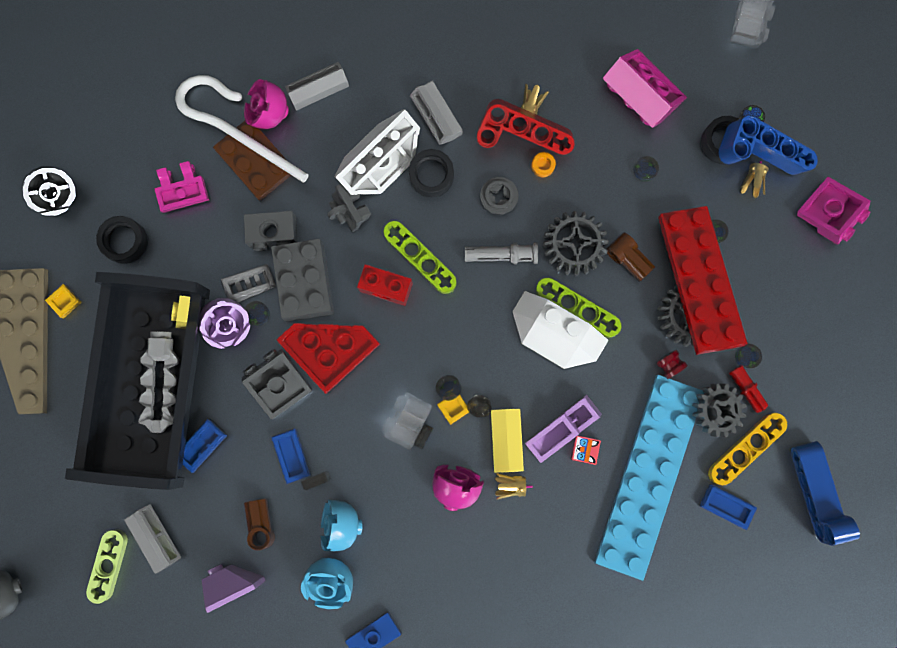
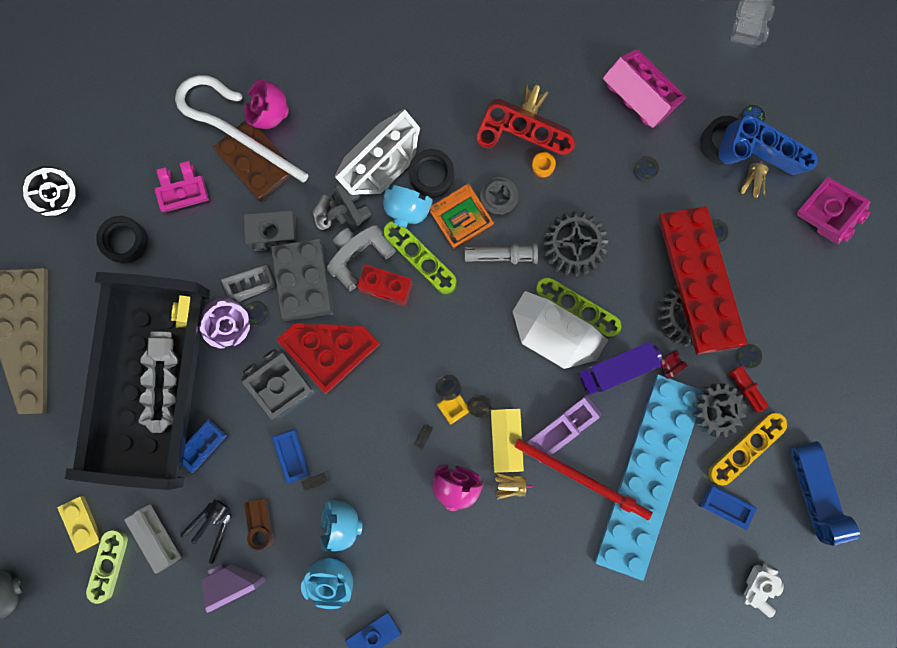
yellow tile [45,284,82,319] -> none
light grey piece [285,62,349,111] -> none
clear brick [382,392,433,450] -> none
light grey piece [410,80,462,145] -> none
tile [571,436,601,465] -> none
reddish brown piece [606,232,655,282] -> none
none -> light yellow plate [57,496,102,553]
none -> black plant [180,499,232,564]
none -> light grey arm [312,194,333,230]
none -> light grey connector [327,225,396,291]
none -> medium azure cylinder [383,185,433,228]
none -> orange tile [429,183,494,249]
none -> red bar [514,439,653,521]
none -> dark purple arch [577,341,662,396]
none -> white piece [744,563,784,618]

